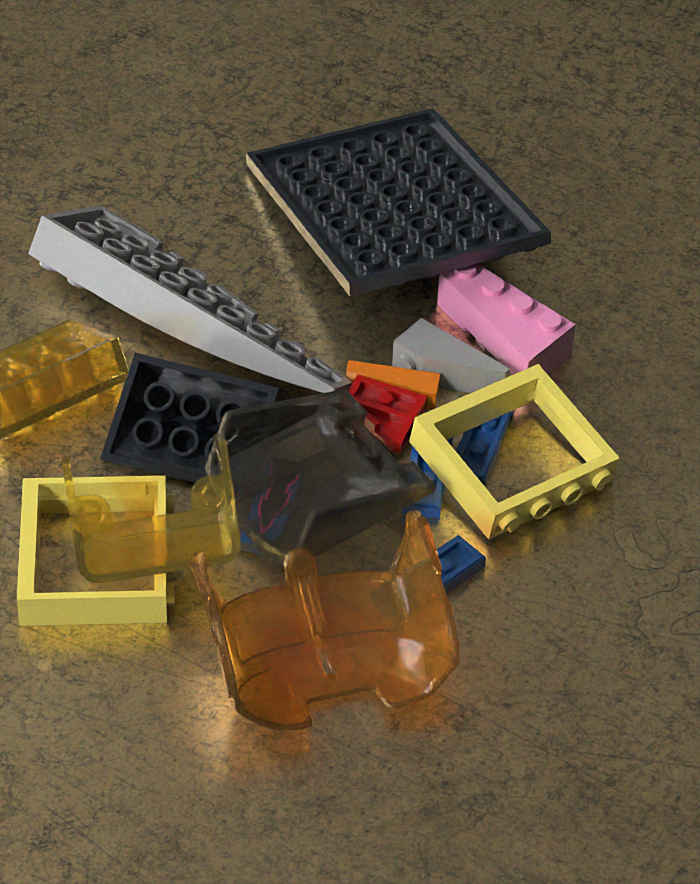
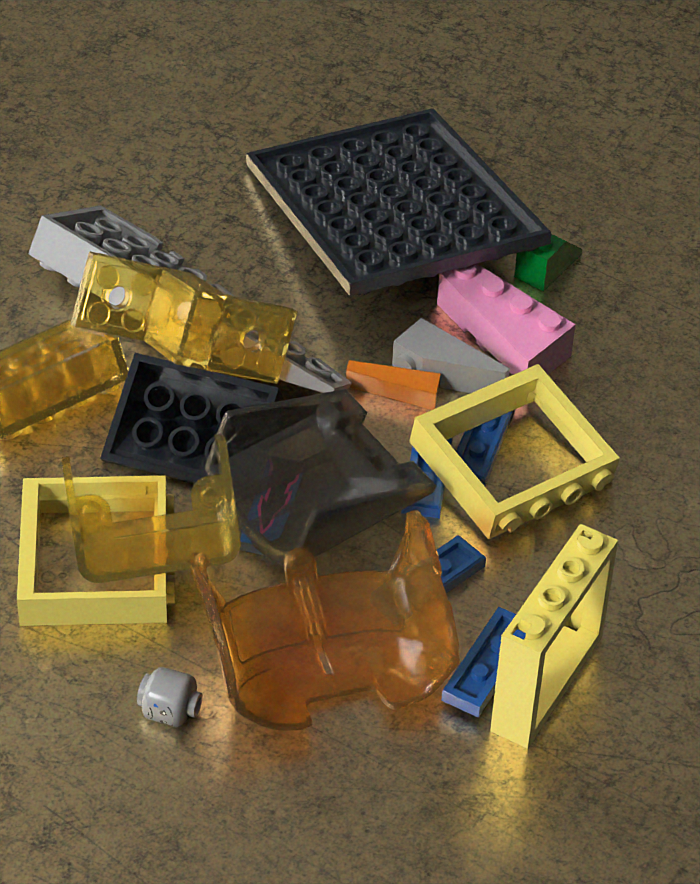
red wing [343,374,427,454] -> none
none -> clear yellow bracket [70,251,298,384]
none -> light grey head [137,667,203,727]
none -> blue plate [441,607,526,718]
none -> light yellow window [490,523,618,749]
none -> green slope [514,234,582,292]

